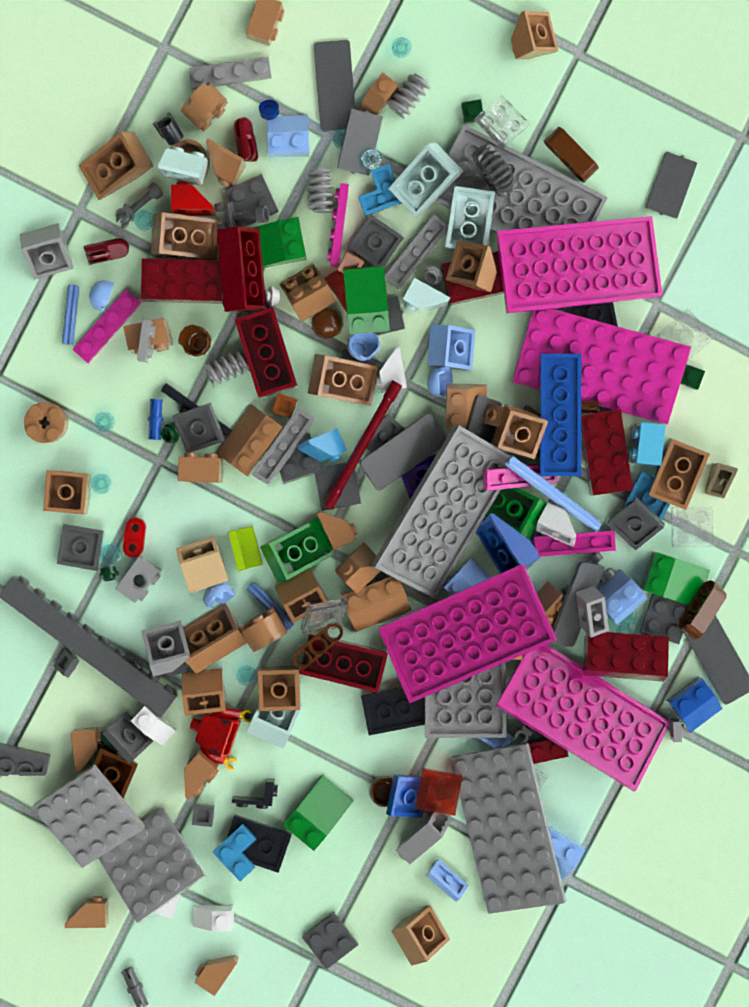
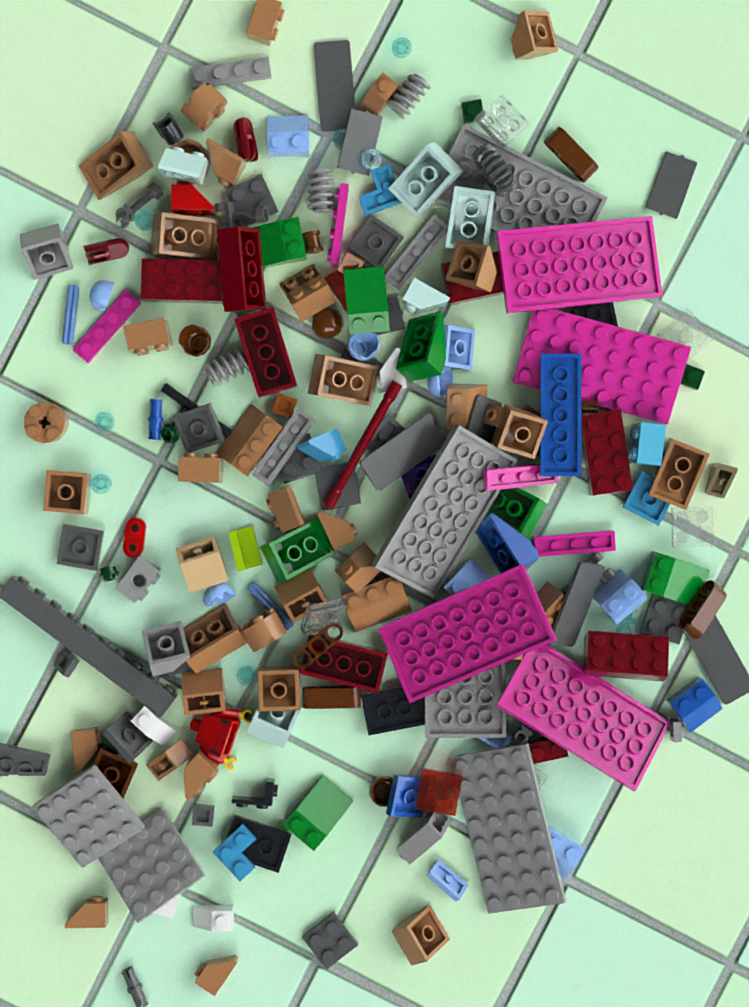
clear light blue plate [100,544,121,565] -> none
light grey plate [137,319,156,363] -> none
clear blue tile [259,100,280,120] -> none
white plate [265,286,280,307] -> none
white plate [423,265,443,285] -> none
light blue axle [505,456,602,531] -> none
white slope [536,503,576,547] -> none
light grey brick [575,586,609,637] -> none
dark grey plate [607,497,665,550] -> none
none -> medium nougat slope [146,739,193,781]
none -> medium nougat slope [266,486,305,532]
none -> reddish brown bush [302,230,324,254]
none -> reddish brown beam [302,686,361,709]
none -> green slope [396,311,446,382]

